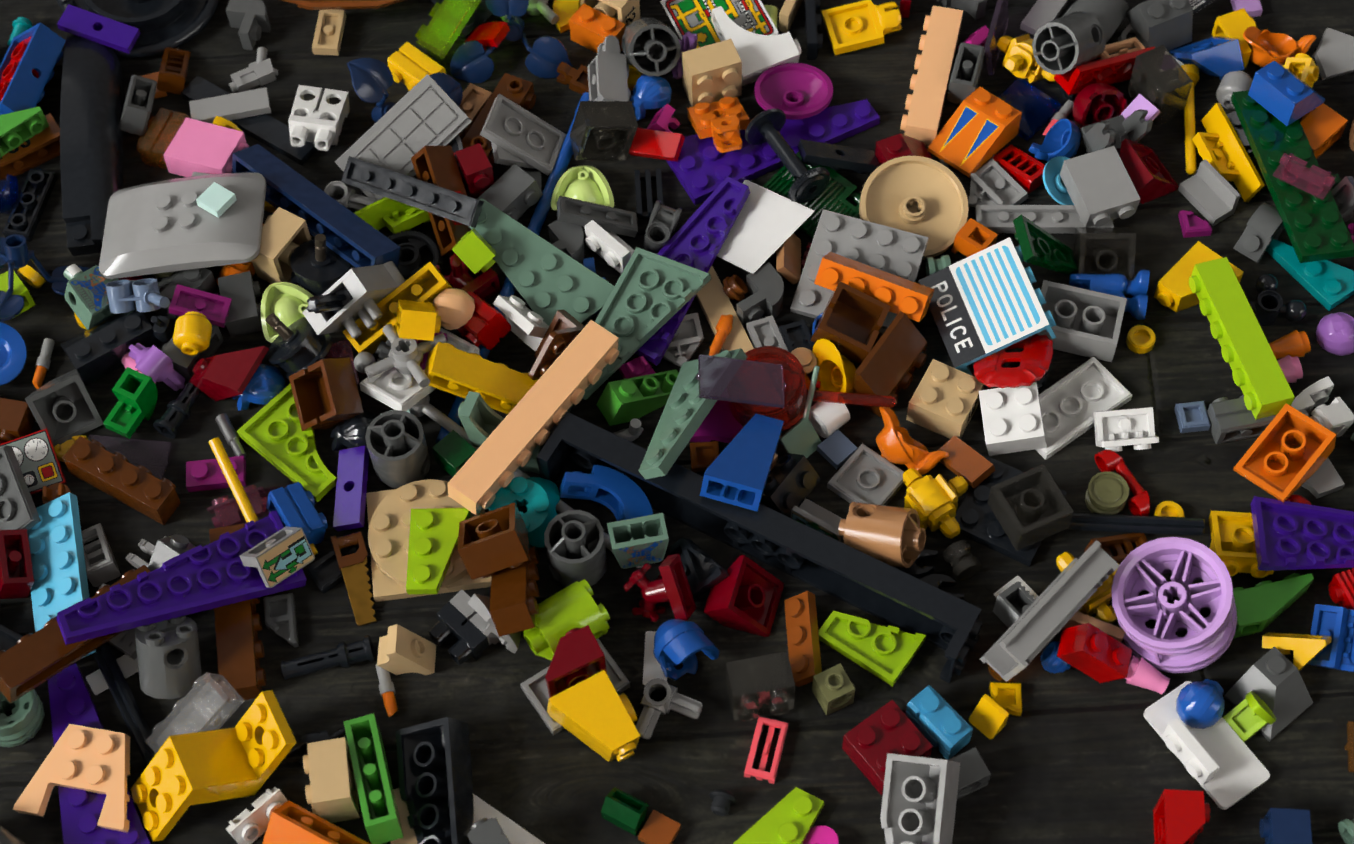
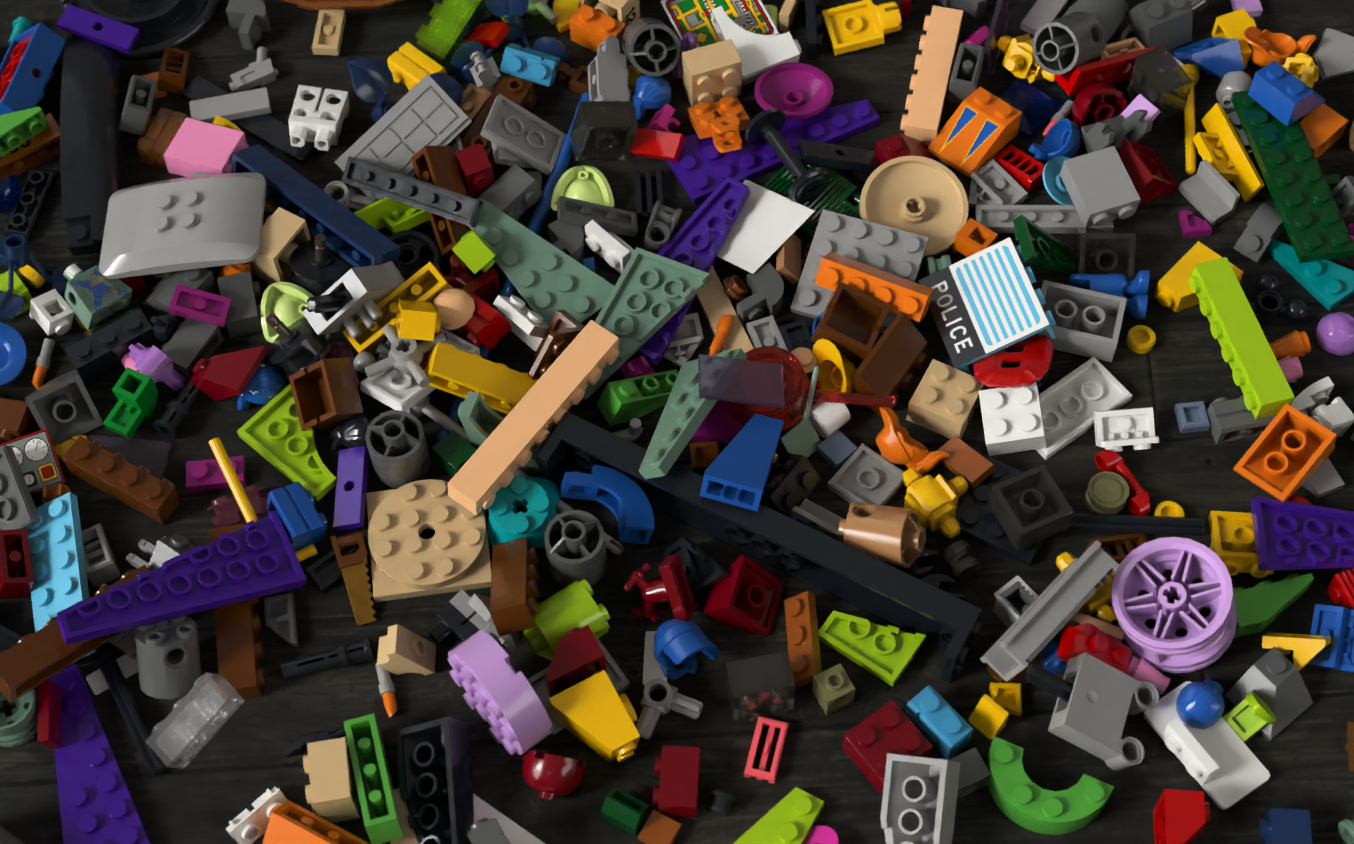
light nougat wing [13,724,130,833] -> none
sand blue beam [105,278,170,314] -> none
yellow bracket [131,690,297,842] -> none
yellow head [173,311,212,355] -> none
light aqua tile [196,182,237,218] -> none
flat silver pin [215,413,246,458] -> none
panel [240,526,315,588] -> none
lime wing [406,508,471,595] -> none
reddish brown brick [458,502,529,580] -> none
sand green torso [607,513,669,569] -> none
clear pink hinge [1272,153,1335,200] -> none
none -> white brick [29,289,74,336]
none -> dark red tile [37,680,61,749]
none -> lavender brick [448,630,552,755]
none -> light grey arm [470,51,503,93]
none -> dark azure brick [500,43,561,87]
none -> dark red cylinder [523,749,587,801]
none -> dark red brick [653,745,700,818]
none -> bright green brick [986,736,1114,835]
none -> light grey piece [1025,652,1160,771]

